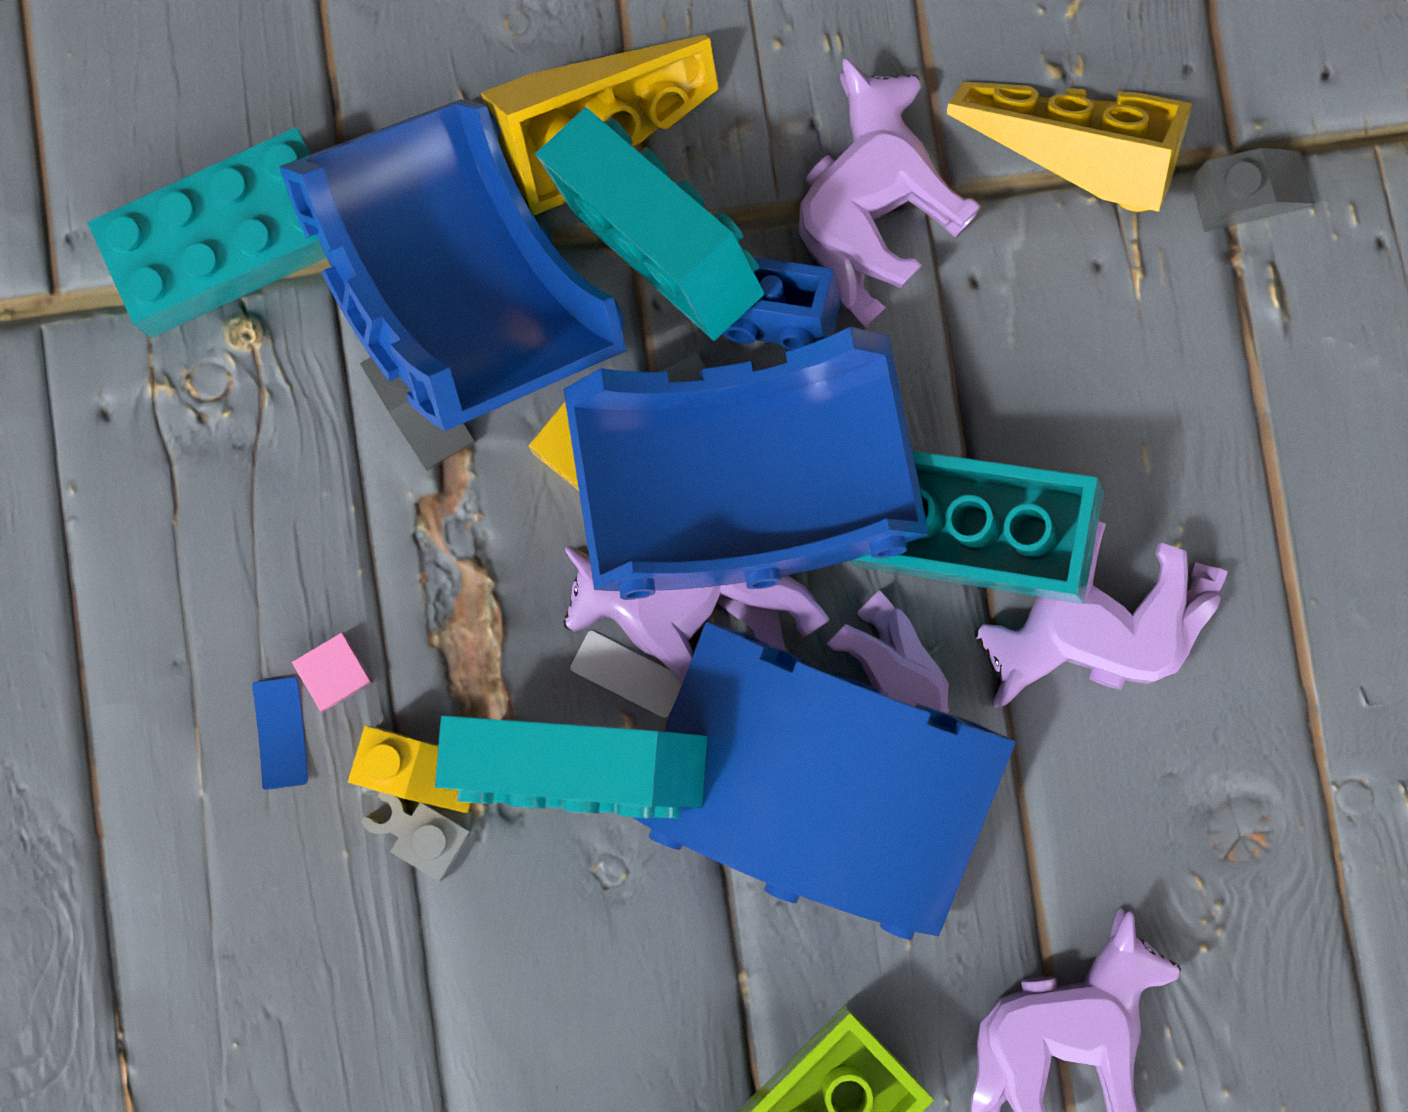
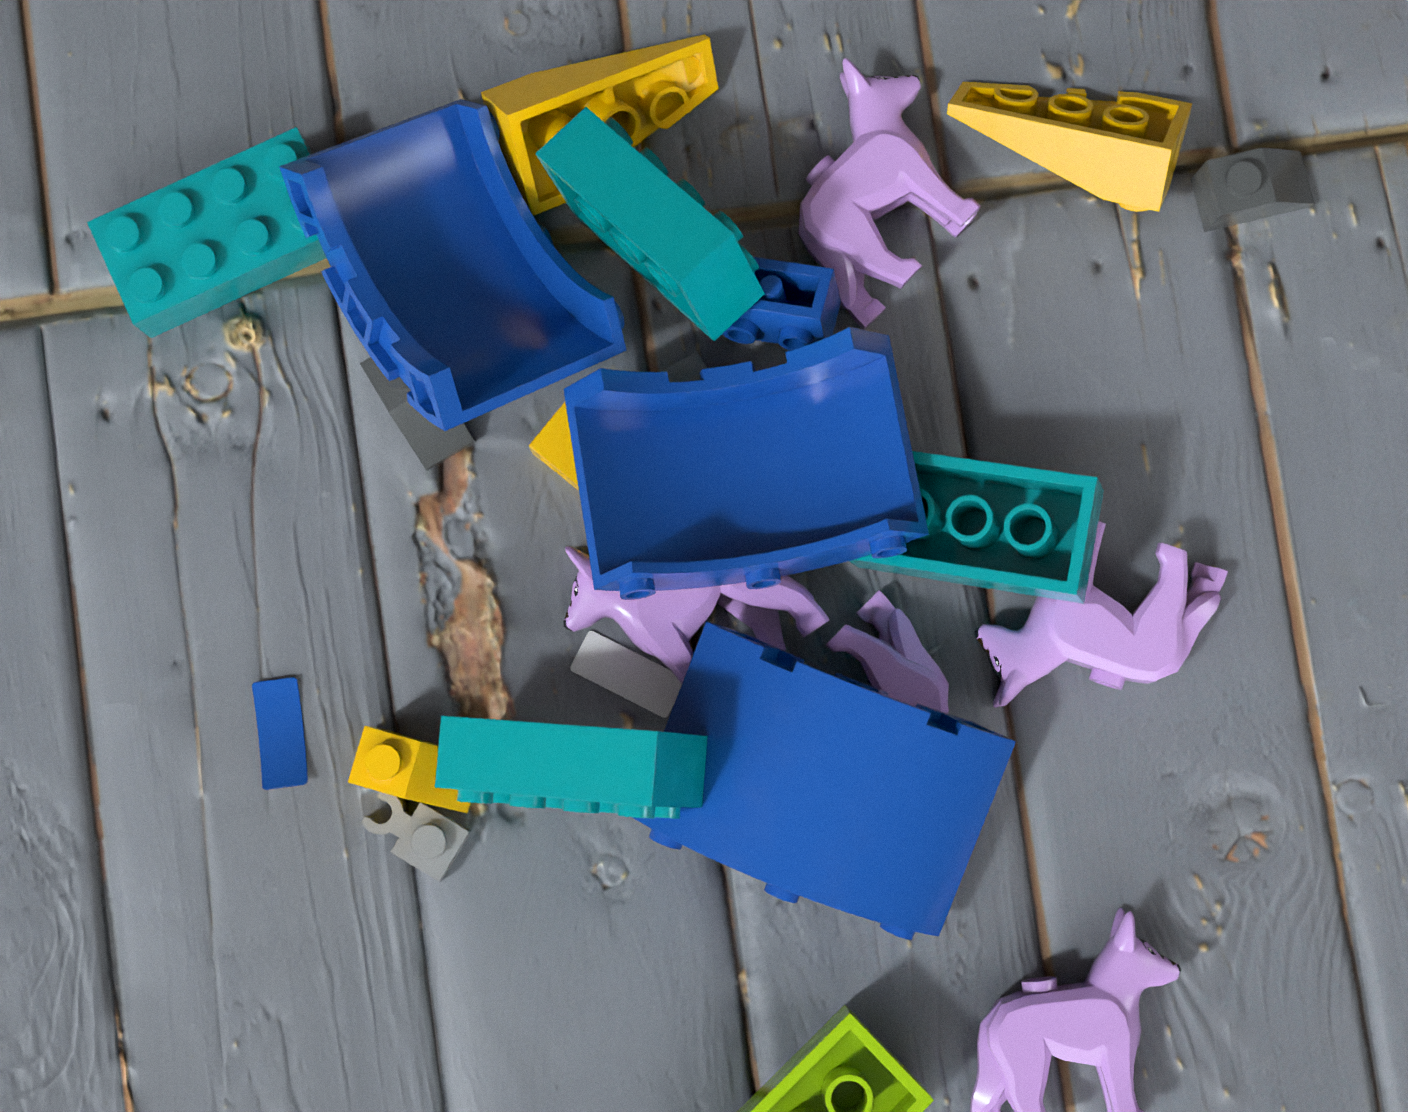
bright pink tile [292,633,373,712] -> none

